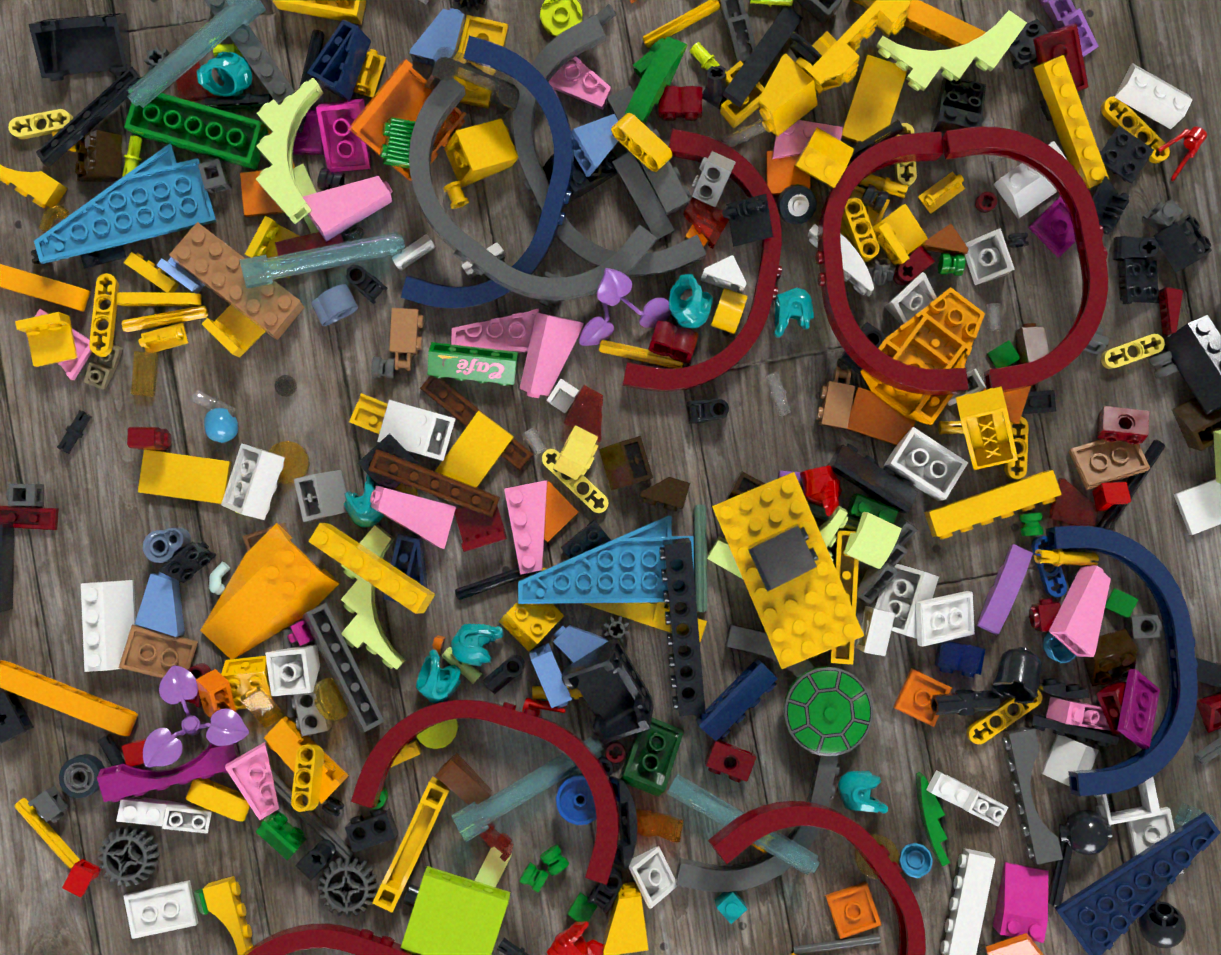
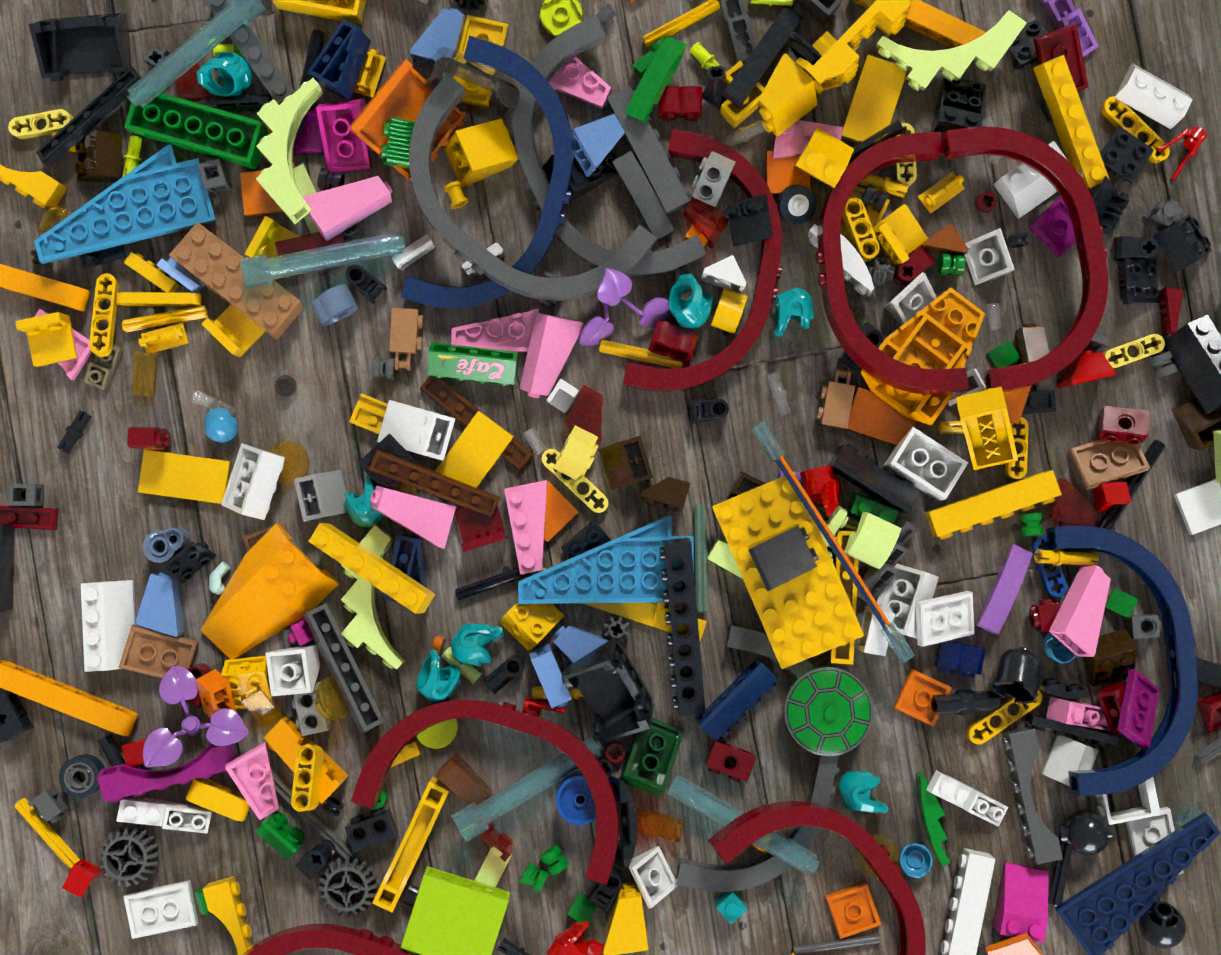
yellow beam [611,113,672,172] -> none
none -> piece [751,421,915,664]
none -> red slope [1057,350,1116,389]

